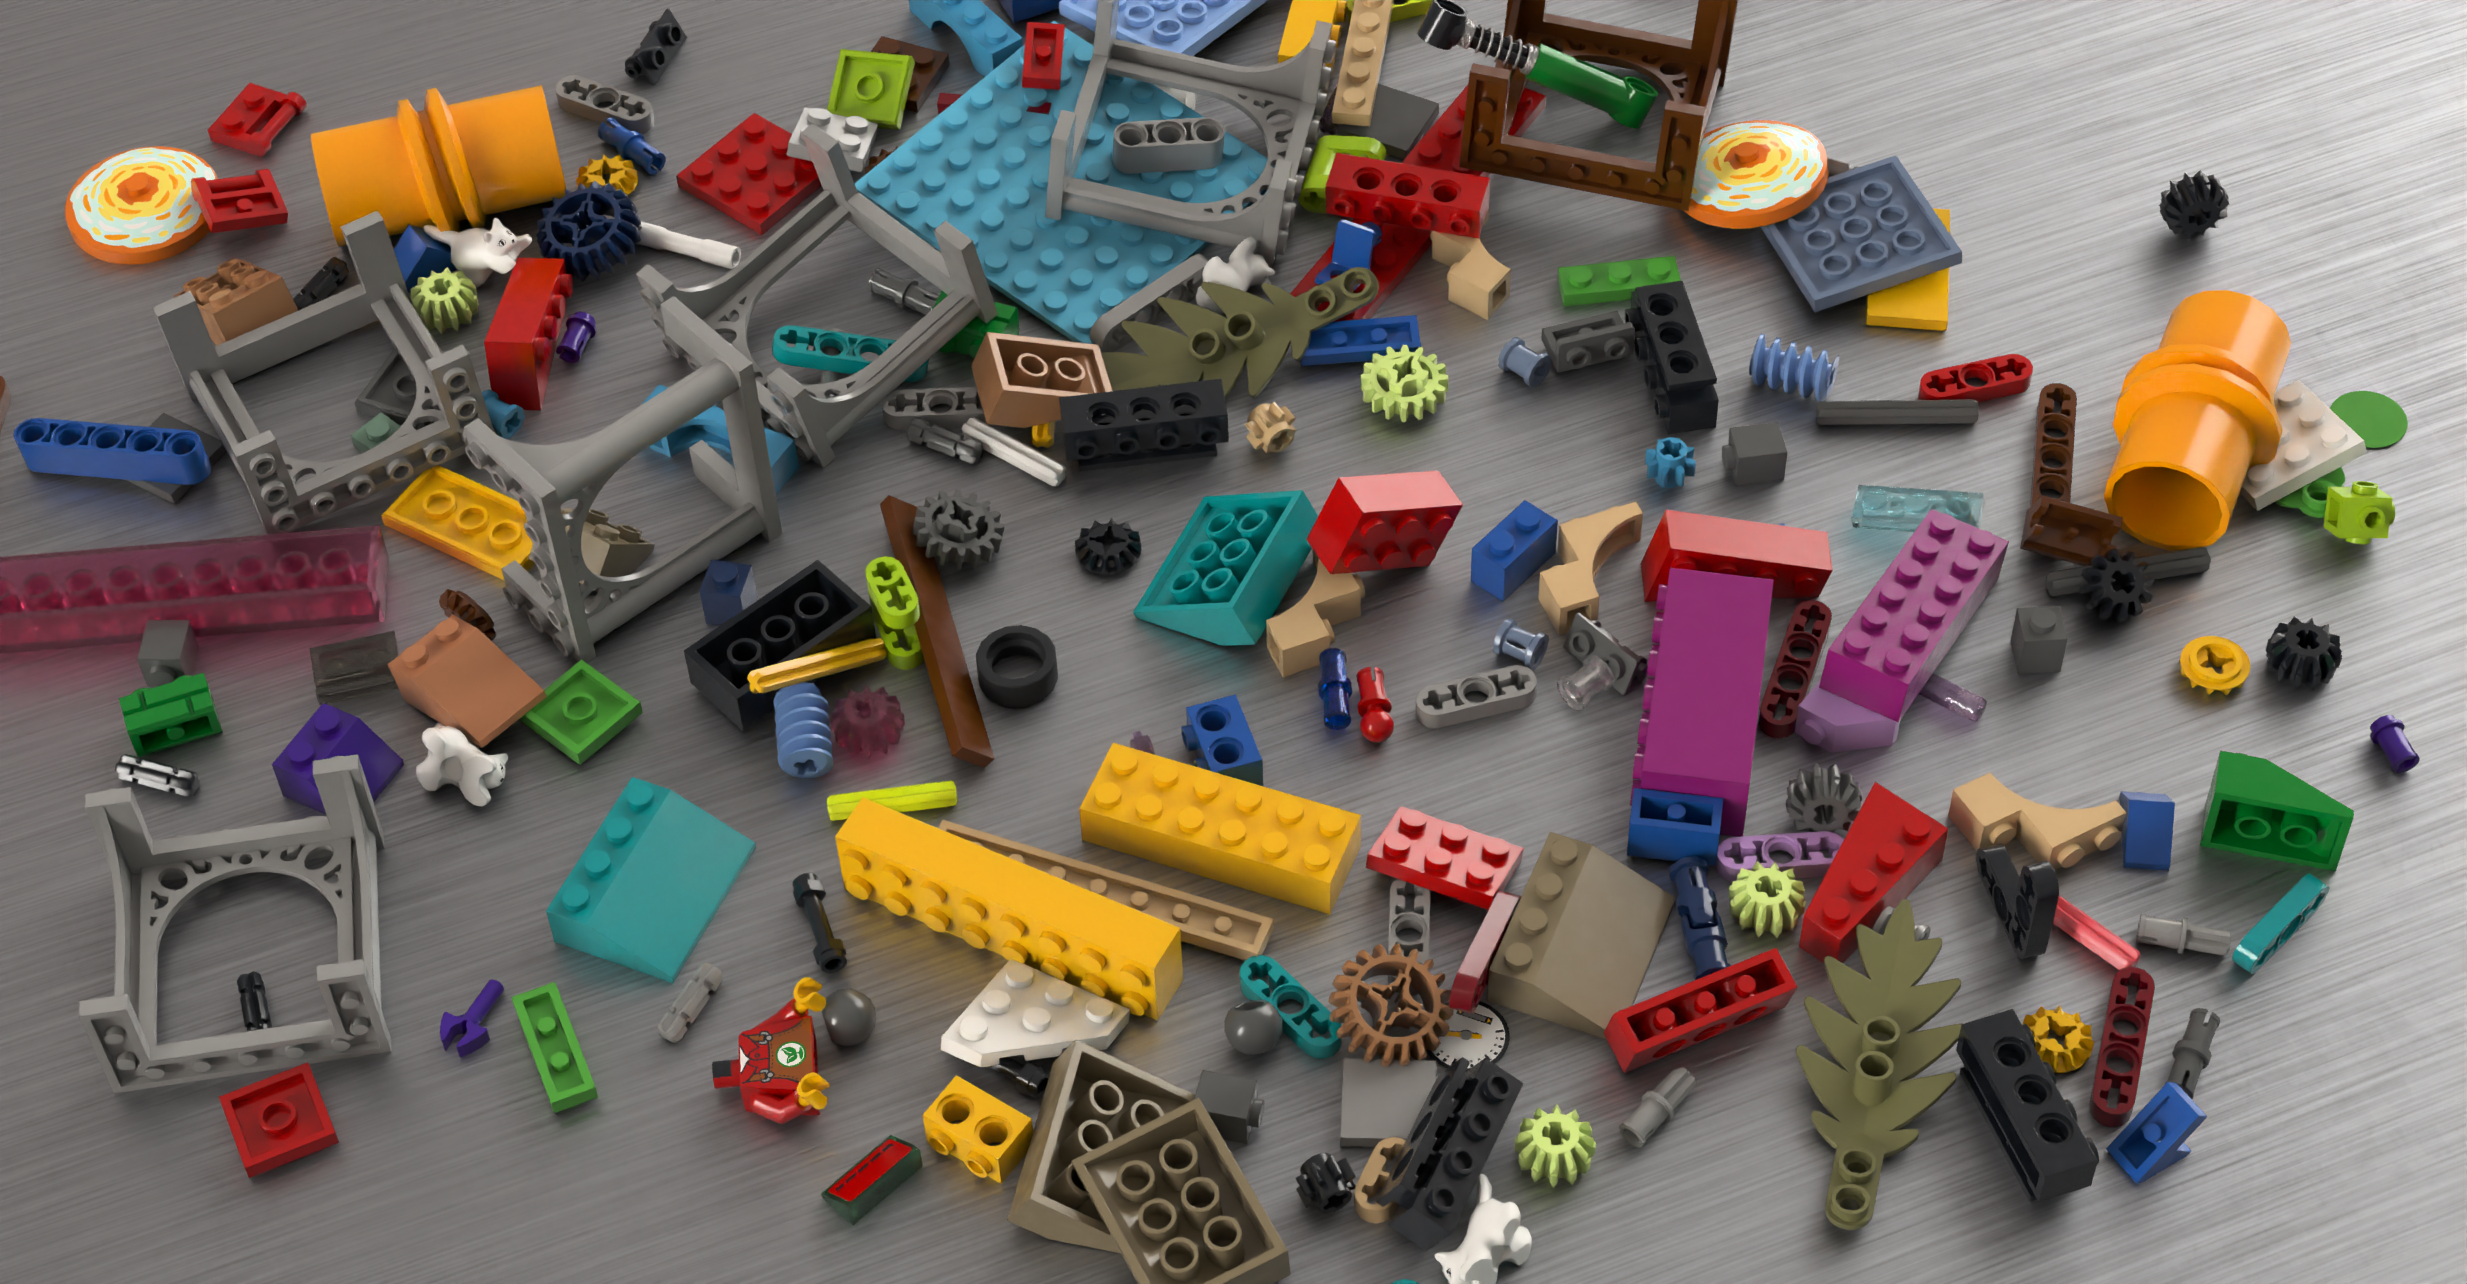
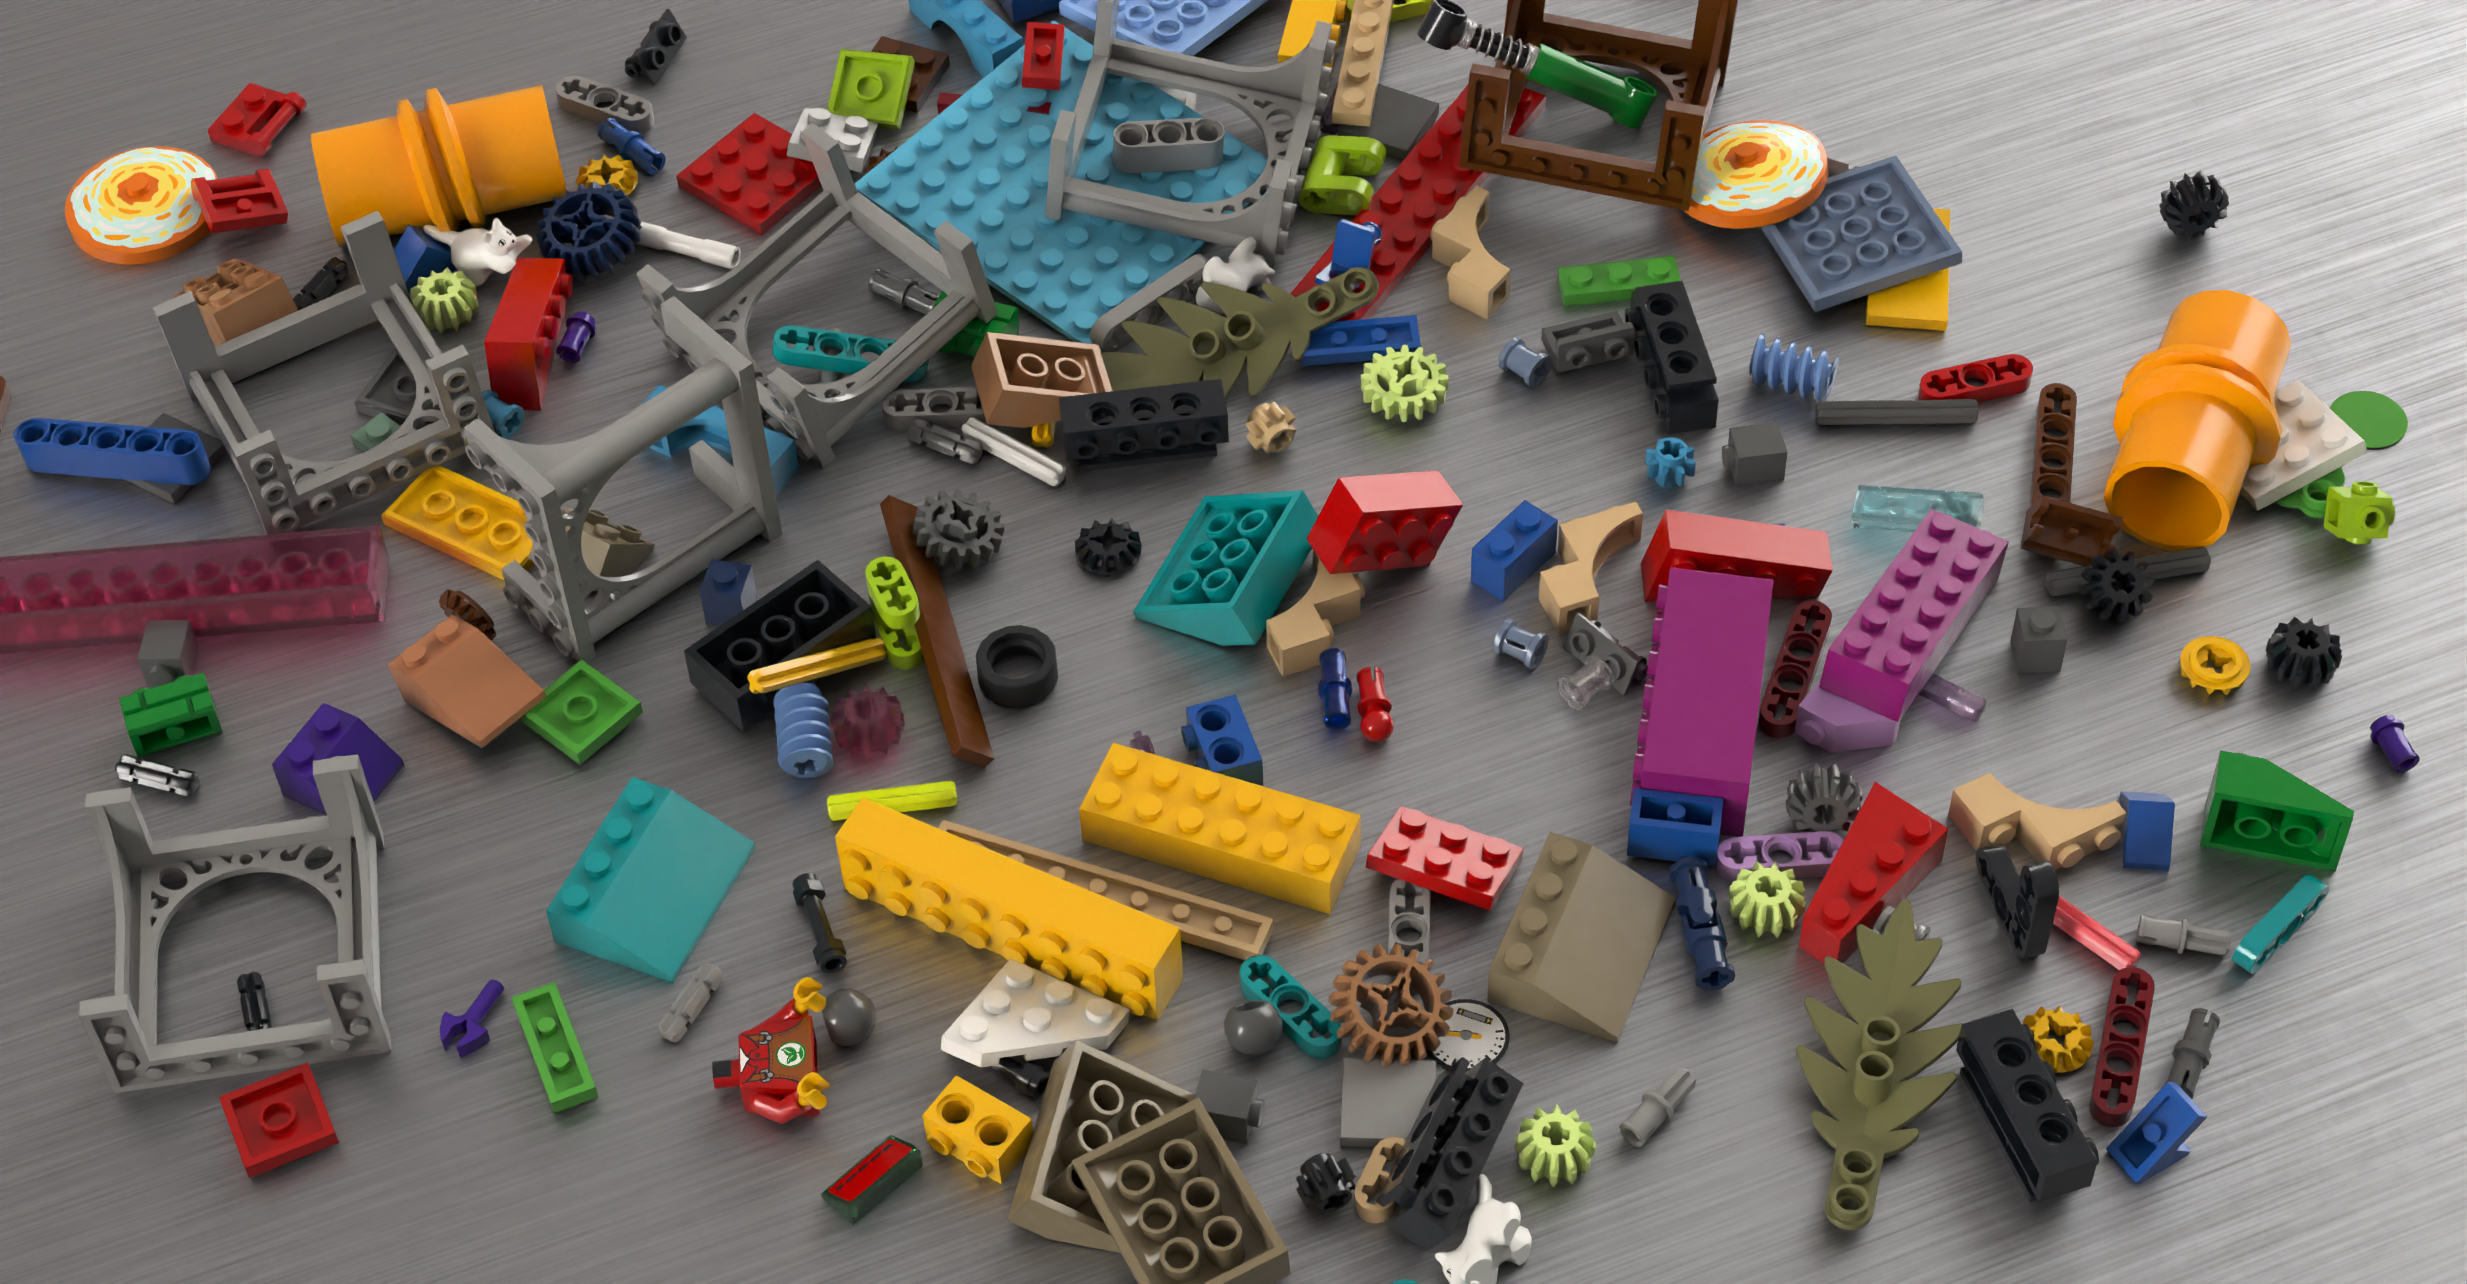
clear smoke plate [309,631,400,705] -> none
white animal [416,722,508,807] -> none
red brick [1325,153,1490,239] -> none
light grey beam [1416,665,1537,729] -> none
beam [1449,890,1521,1014] -> none
red brick [1604,948,1798,1073] -> none

